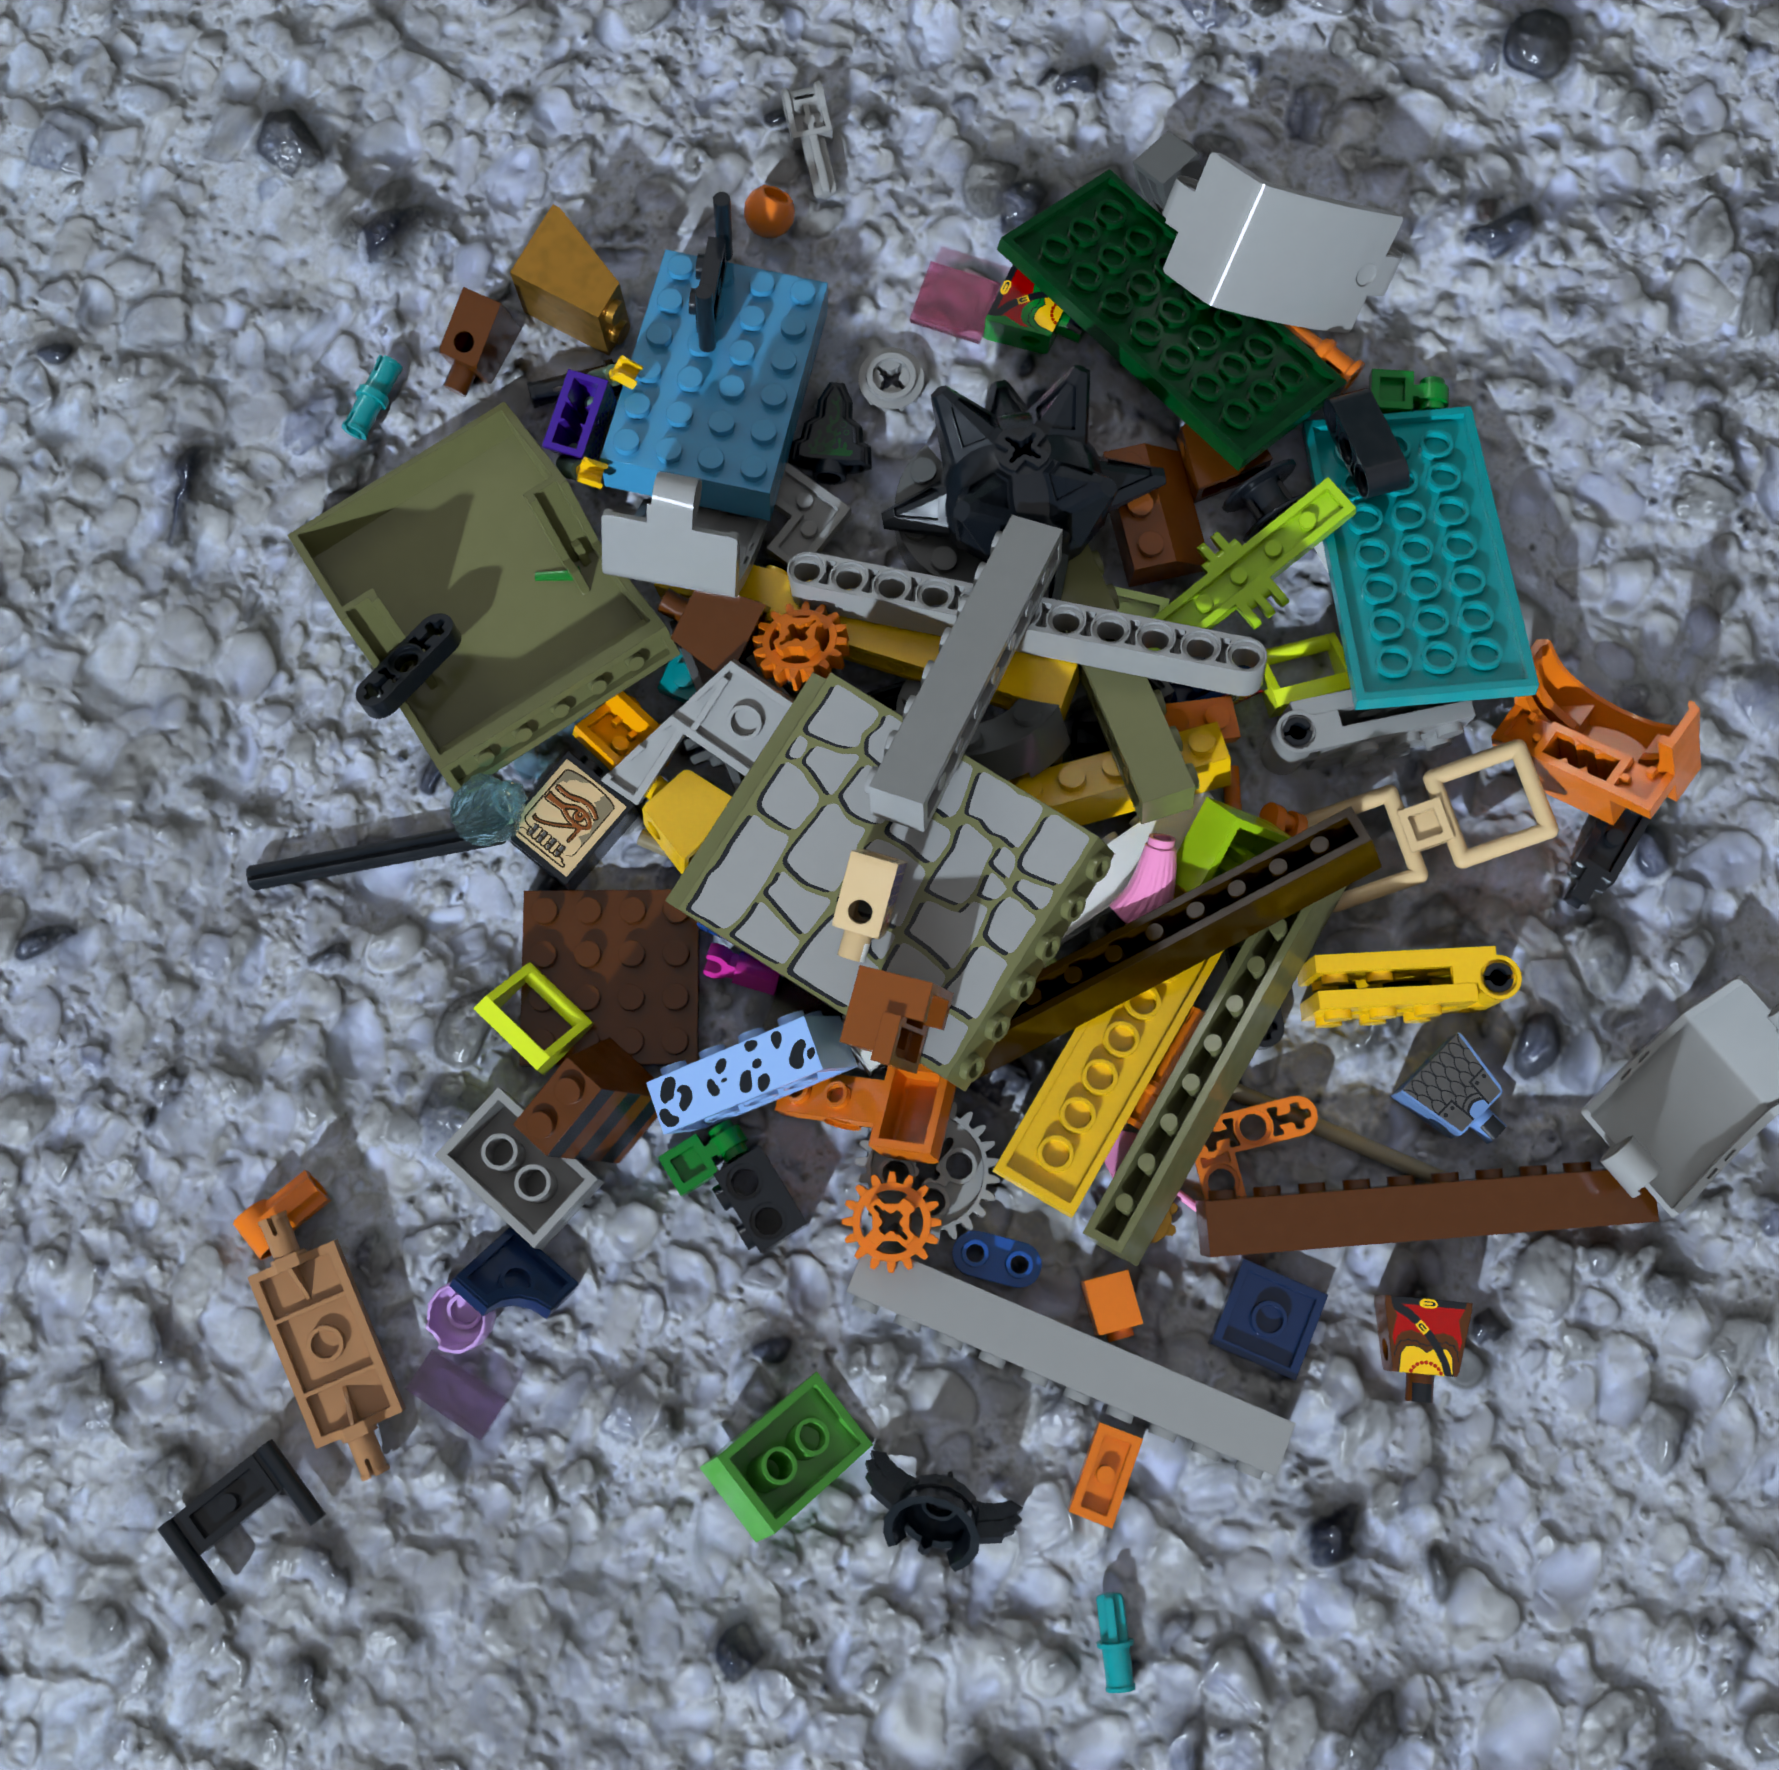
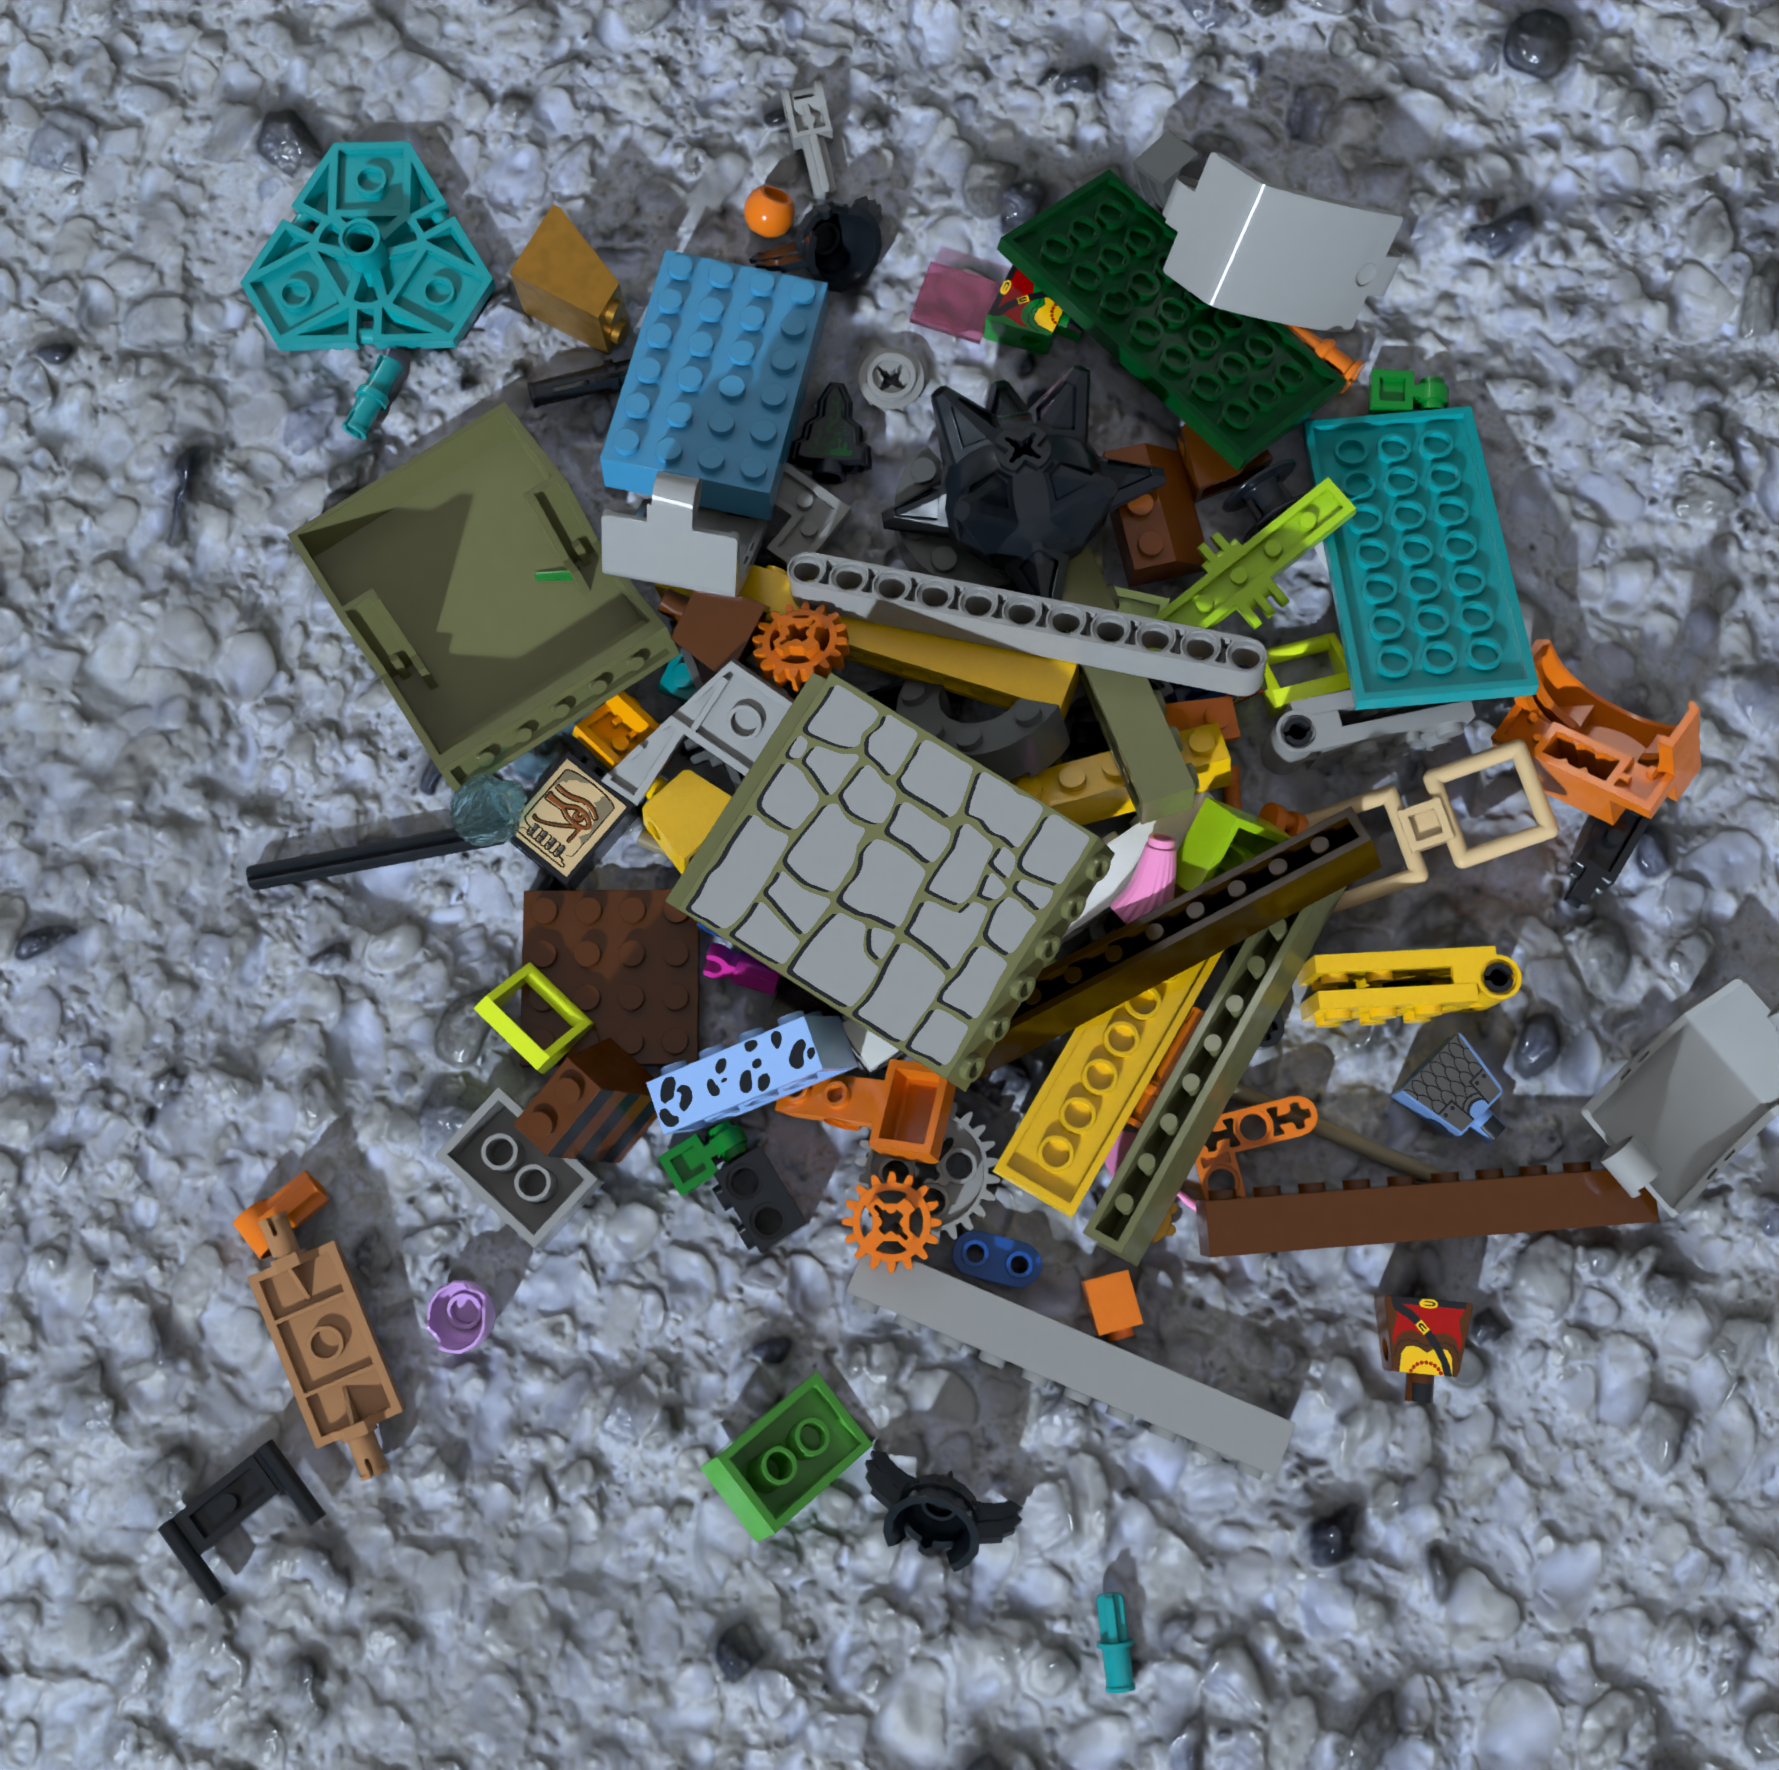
black beam [356,613,462,719] -> none
clear purple tile [405,1349,509,1440] -> none
reddish brown torso [439,287,521,397] -> none
dark blue tile [449,1226,579,1319] -> none
torso [542,355,643,489] -> none
black plate [689,192,733,352] -> none
tan torso [832,849,908,963] -> none
dark orange plate [839,965,954,1074] -> none
light grey brick [865,515,1063,832] -> none
orange plate [1067,1421,1143,1529] -> none
dark blue tile [1208,1258,1328,1381] -> none
black beam [1323,388,1410,500] -> none
none -> teal plate [240,141,496,351]
none -> black helmet [749,196,883,293]

